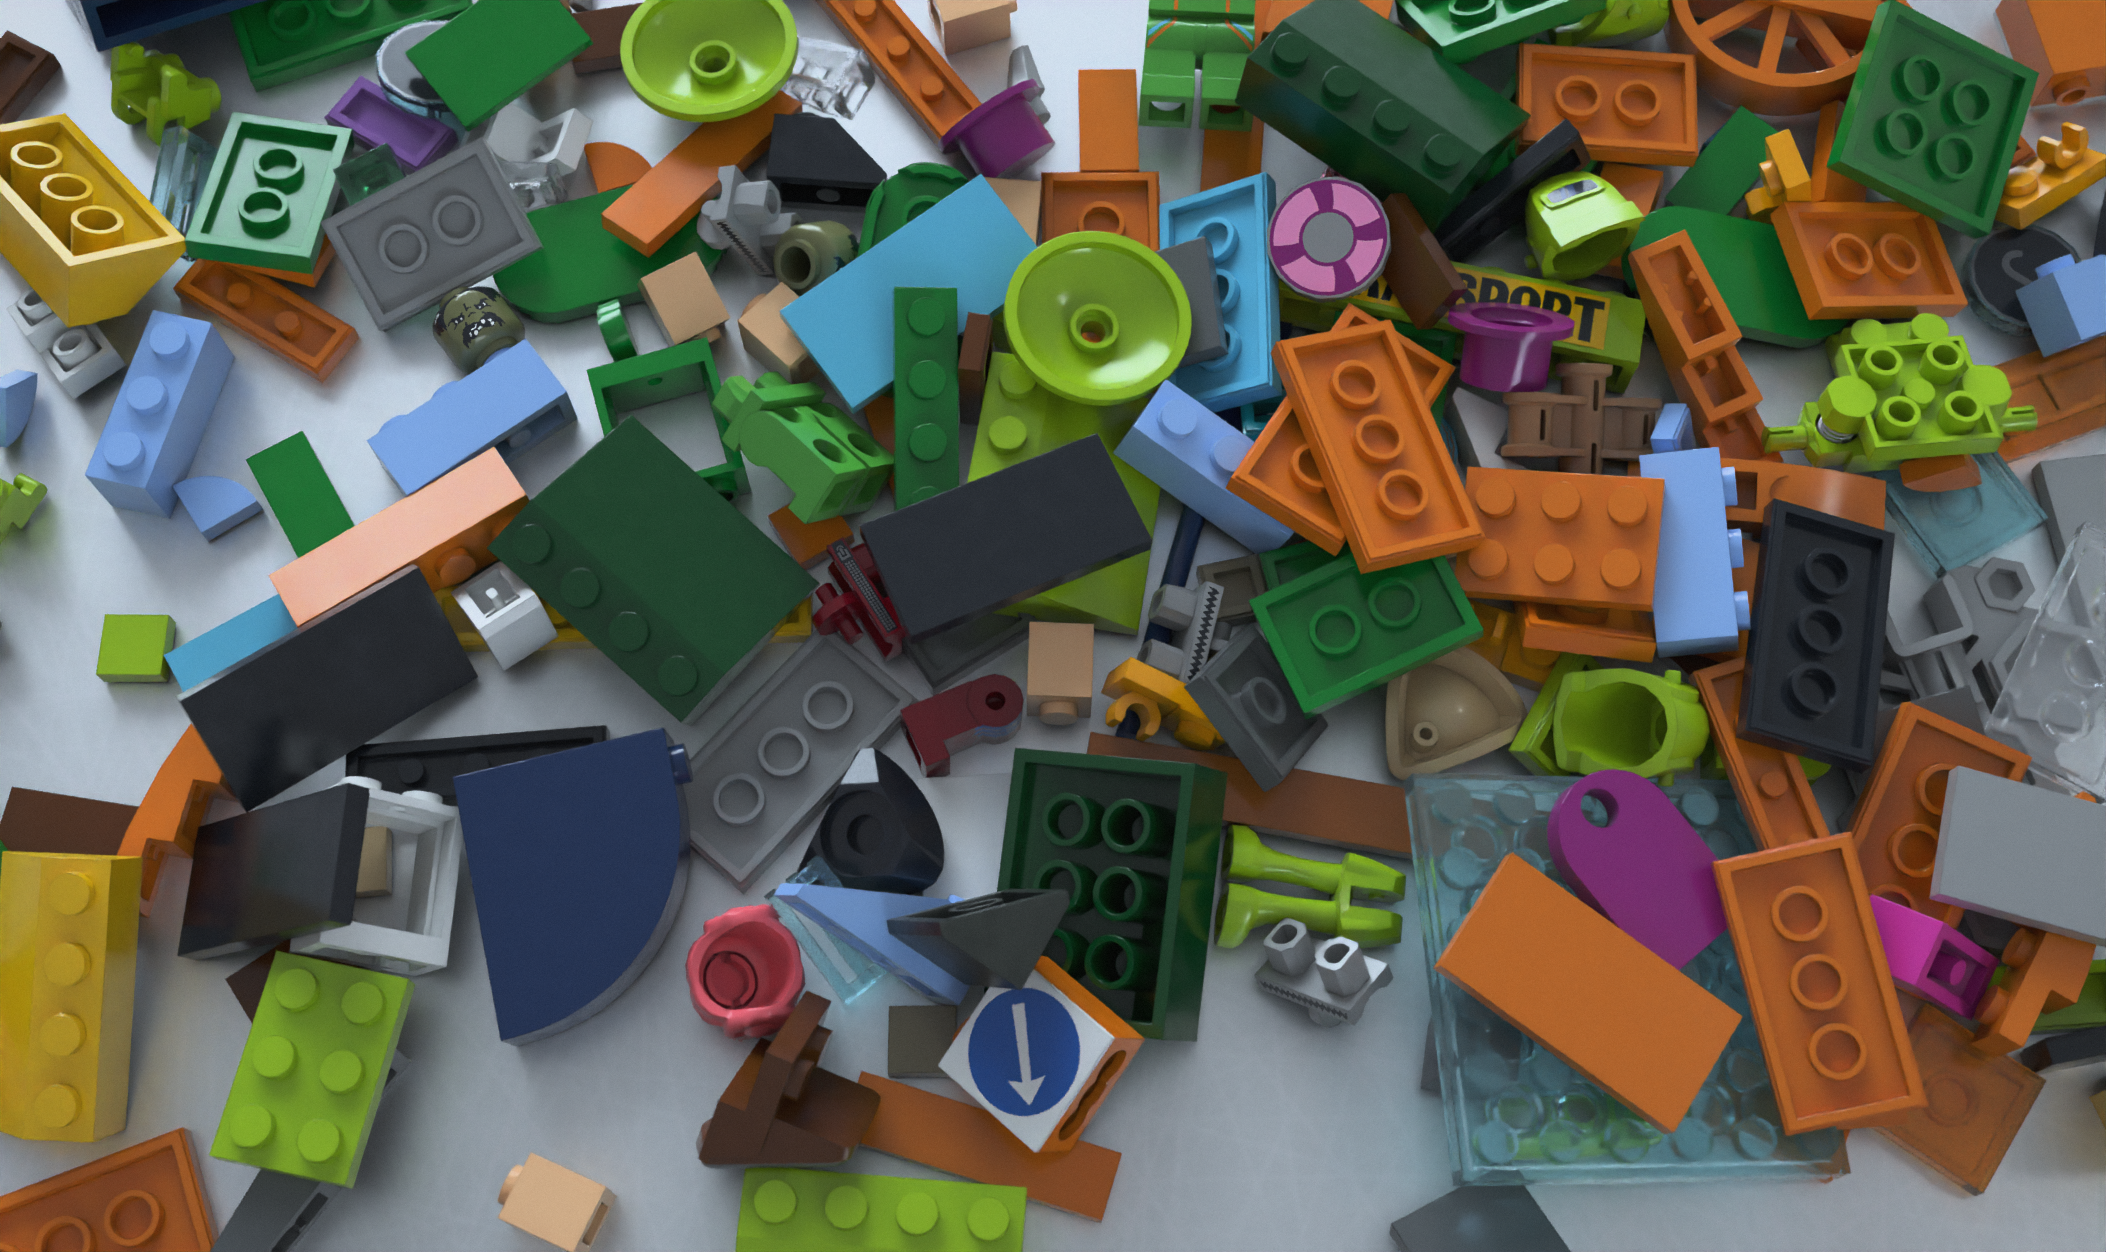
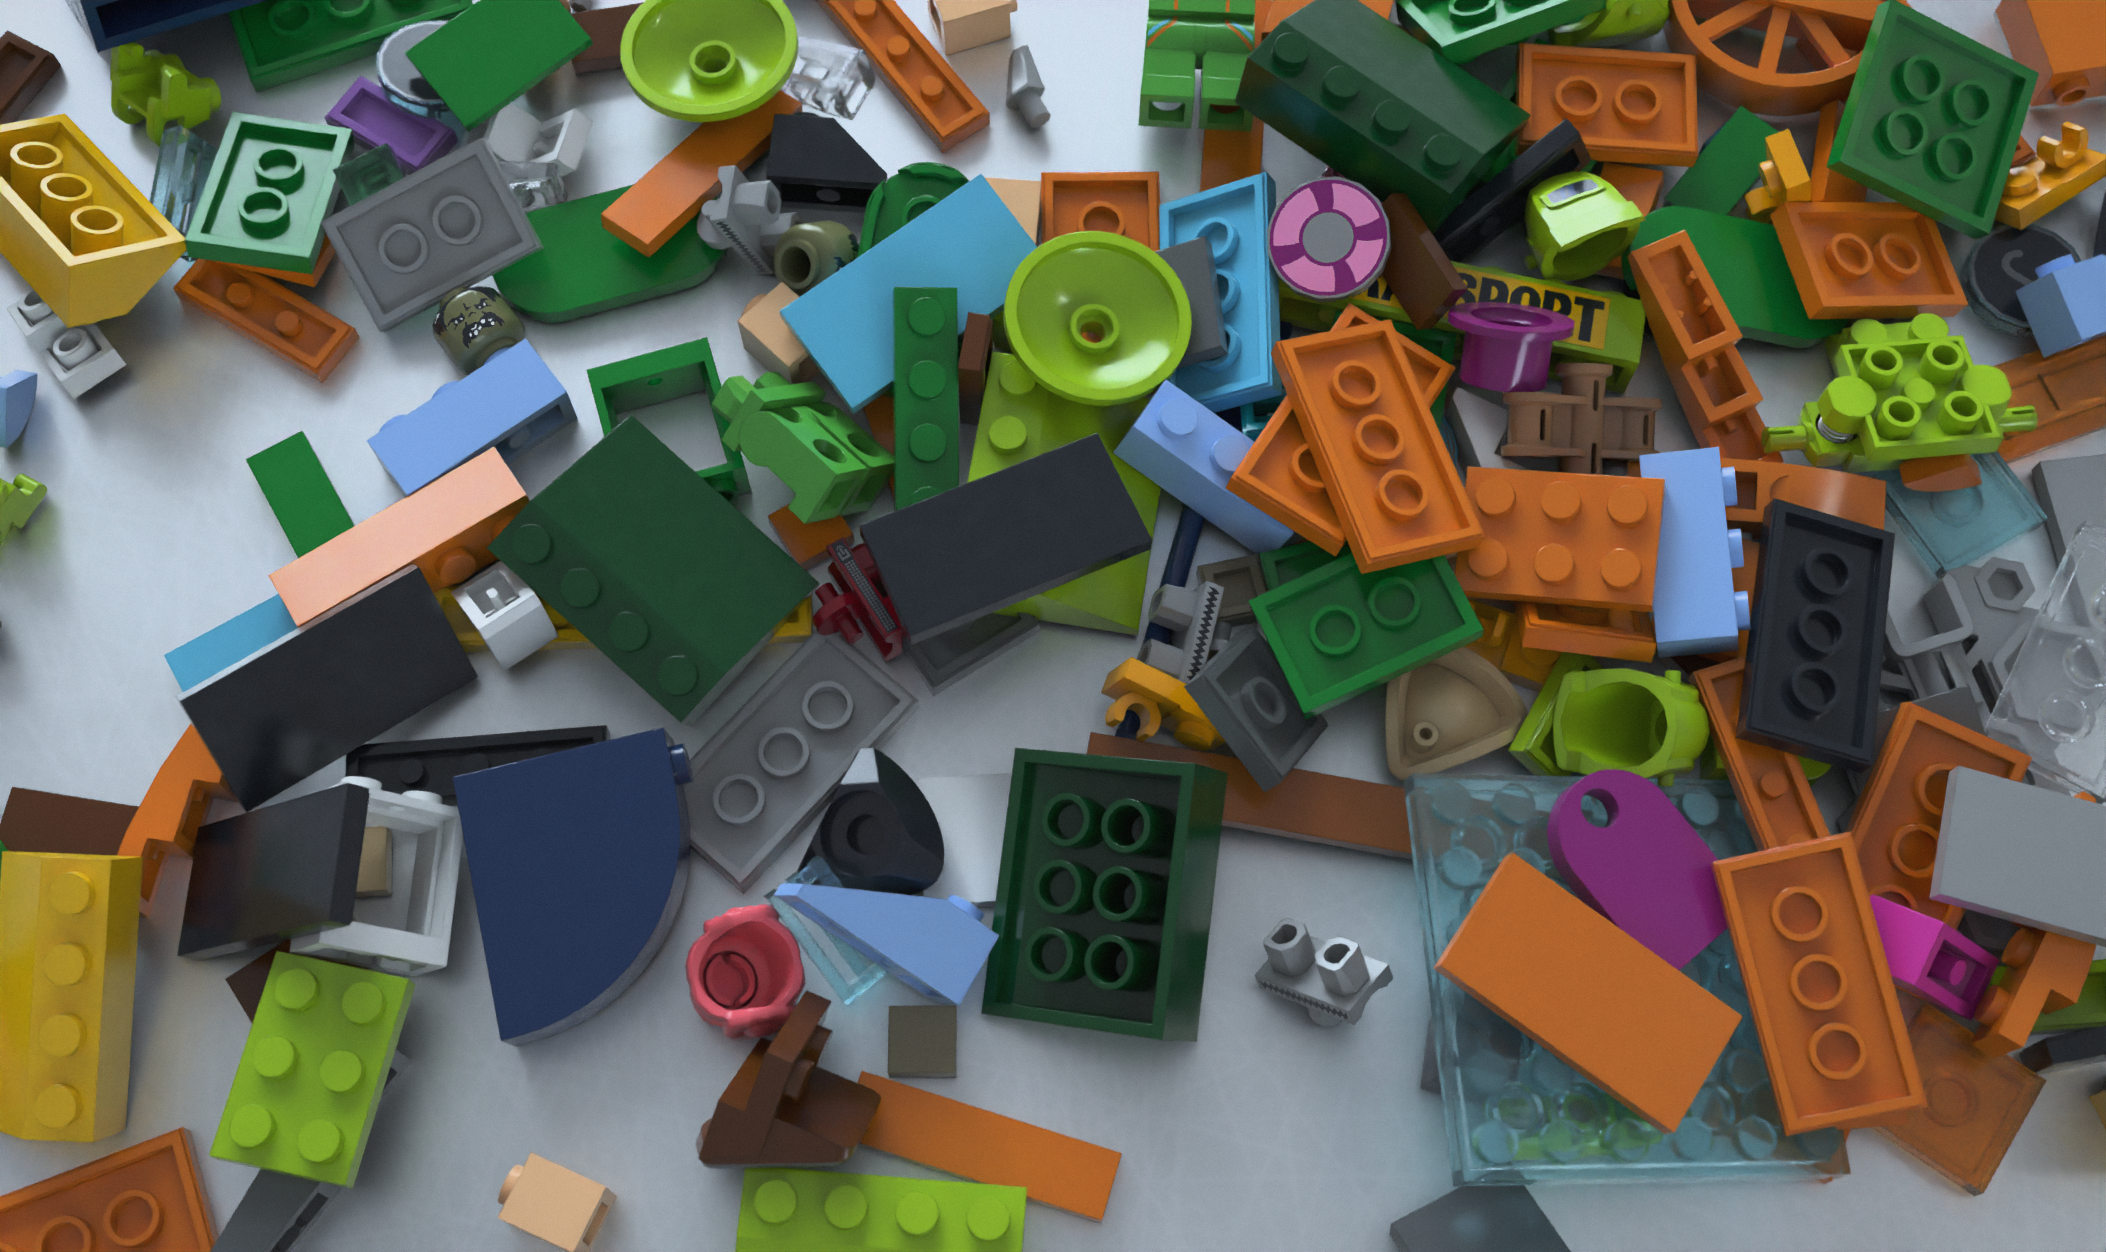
light blue brick [85,310,234,519] -> none
lime tile [96,614,176,682] -> none
light blue tile [172,476,264,541] -> none
orange tile [584,142,652,193] -> none
green tile [596,299,640,362] -> none
light nougat brick [637,251,730,347] -> none
pearl dark grey slope [886,889,1070,990] -> none
dark red leg [900,674,1024,778] -> none
magenta piece [937,78,1055,179] -> none
piece [938,956,1145,1153] -> none
light nougat brick [1027,622,1094,725] -> none
orange tile [1078,69,1139,172] -> none
lime piece [1214,825,1407,948] -> none
light blue tile [1650,403,1696,454] -> none

